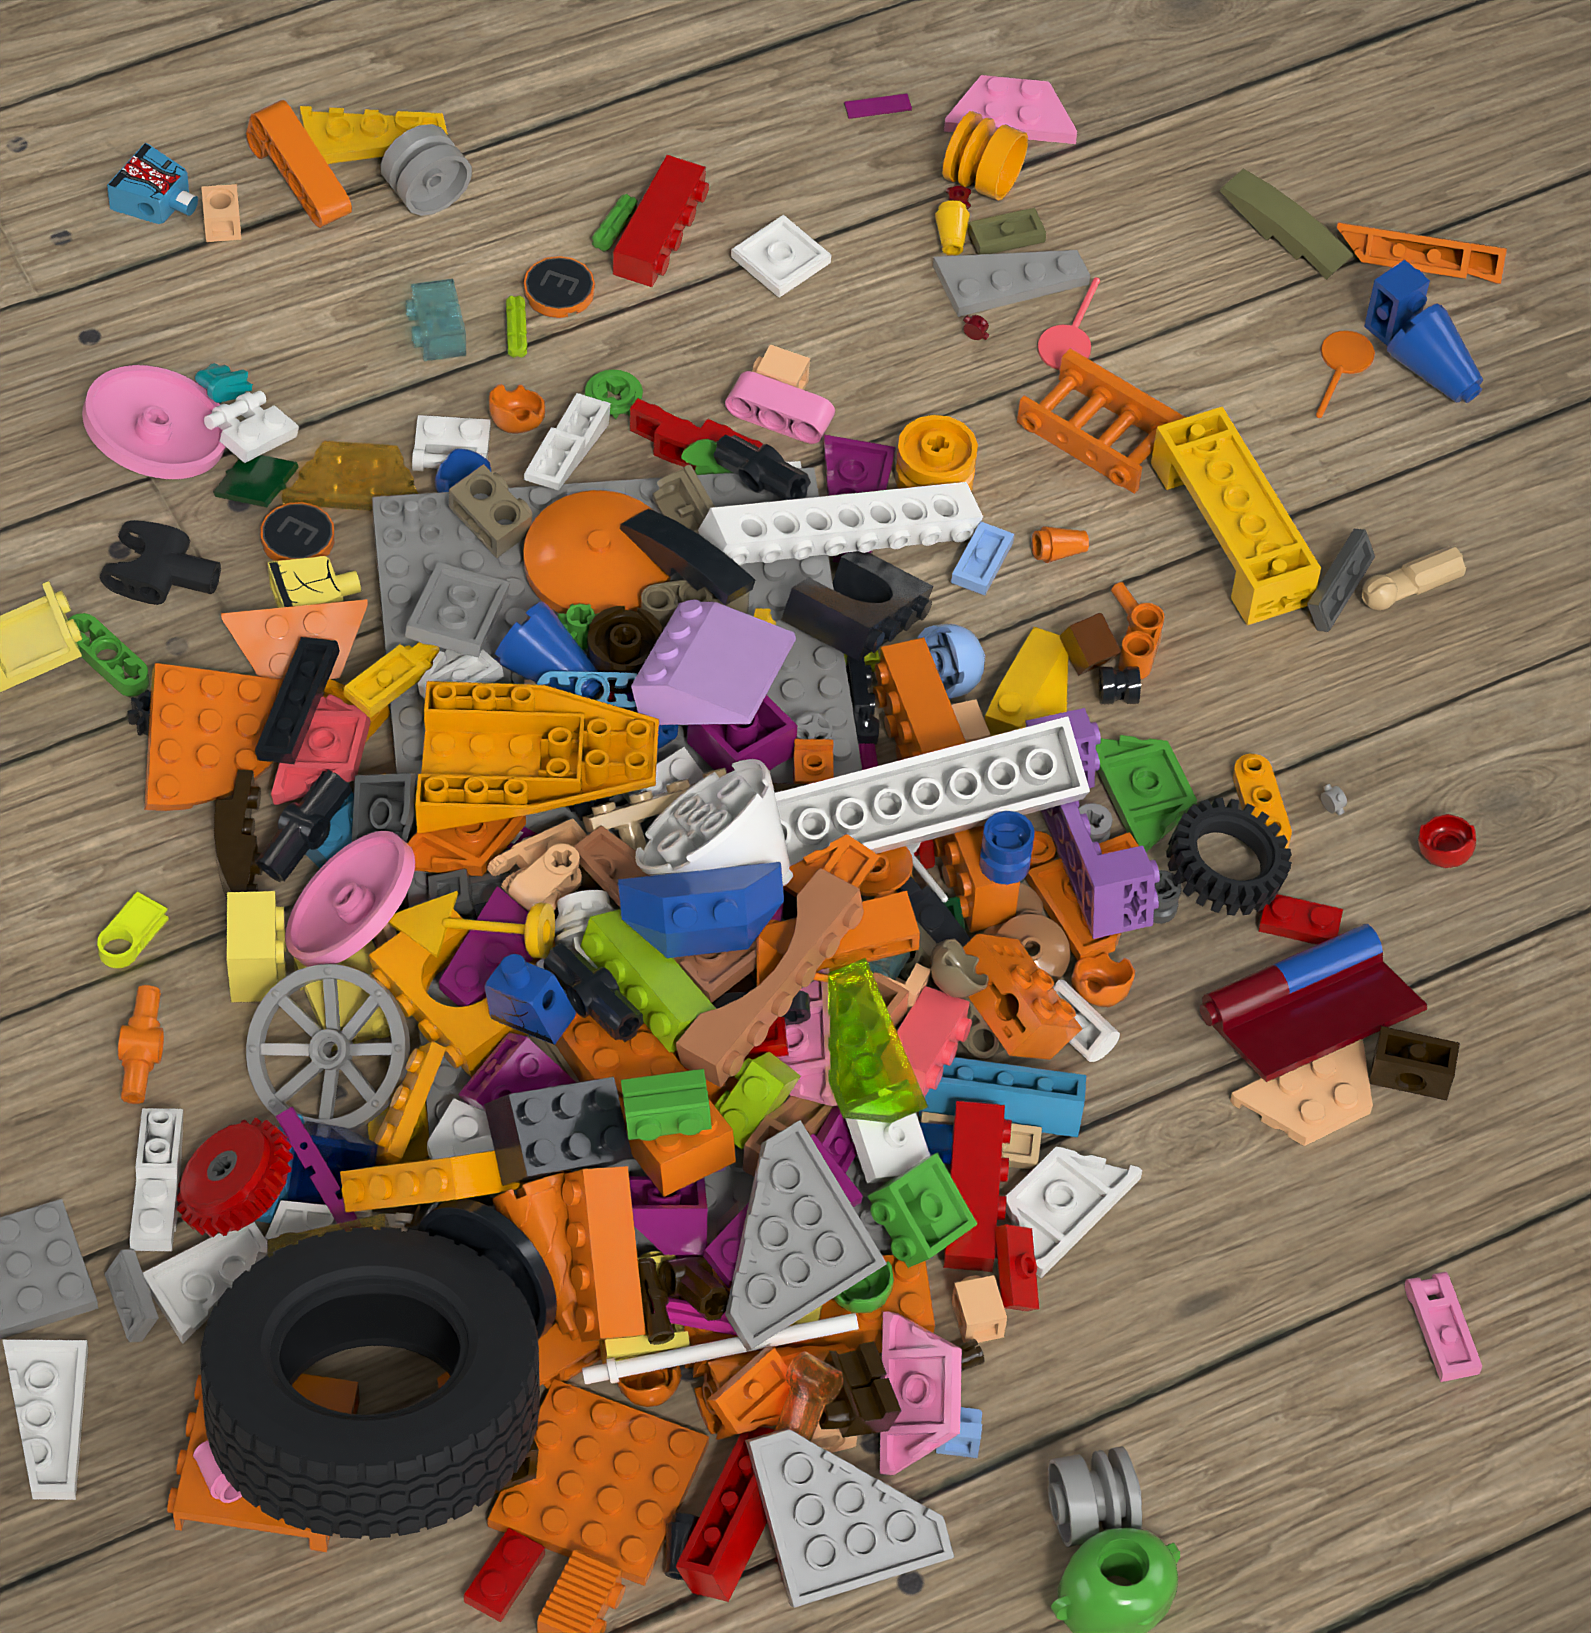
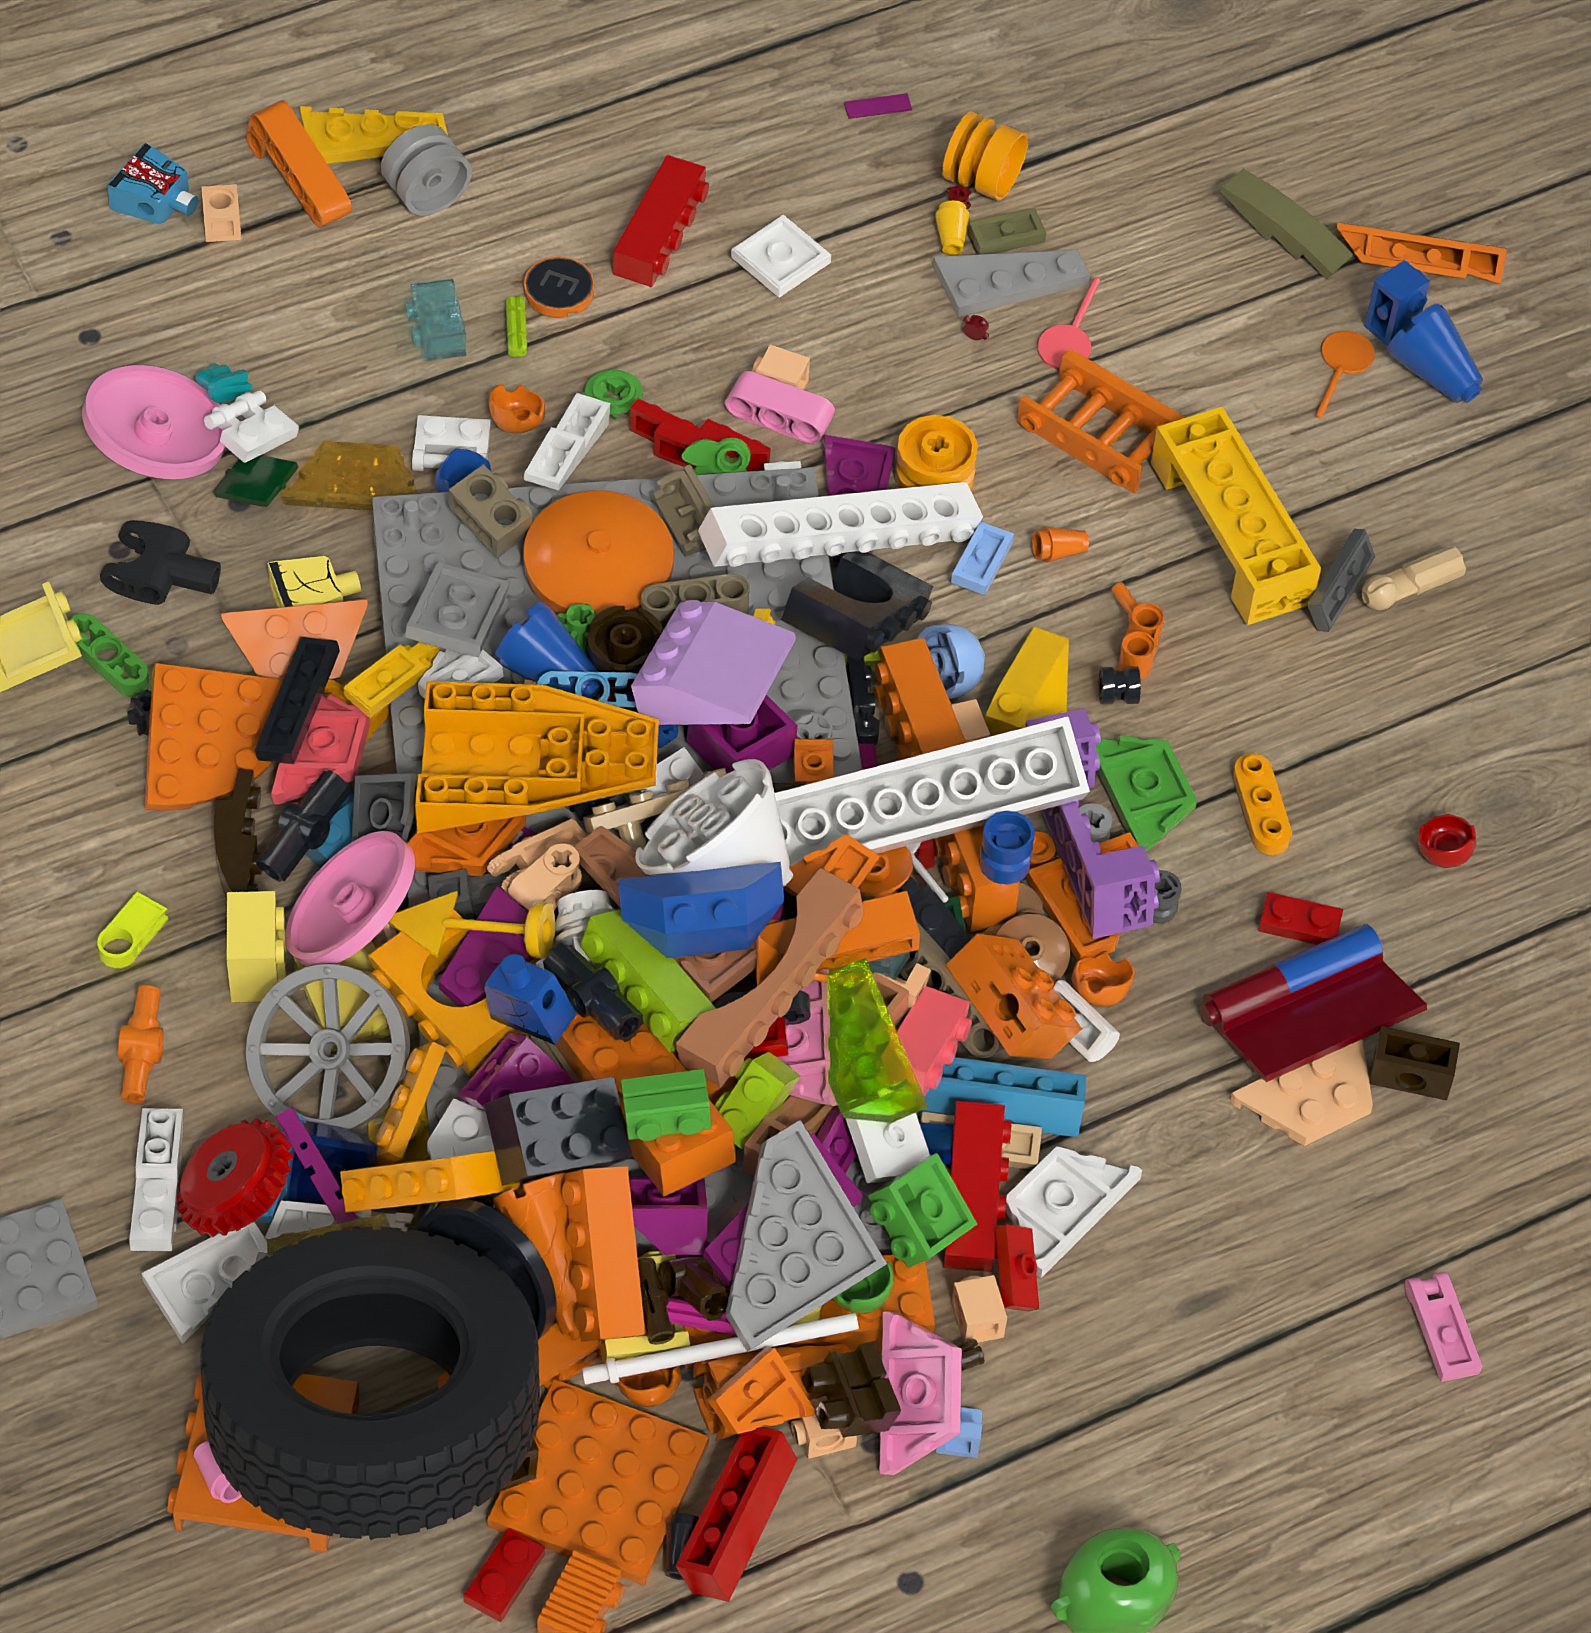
white wing [3,1340,88,1500] -> none
light grey plate [104,1249,159,1342] -> none
black tile [261,502,335,561] -> none
bright green axle [592,194,638,251] -> none
black slope [620,508,755,606] -> none
black piece [713,434,811,500] -> none
plate [746,1428,955,1608] -> none
clear orange piece [775,1352,843,1442] -> none
dark tan hair [929,938,989,998] -> none
bright pink wing [944,75,1077,144] -> none
light grey wheel [1048,1446,1142,1547] -> none
reddish brown panel [1060,613,1121,676] -> none
black tyre [1166,798,1292,916] -> none
light grey piece [1321,783,1347,816] -> none

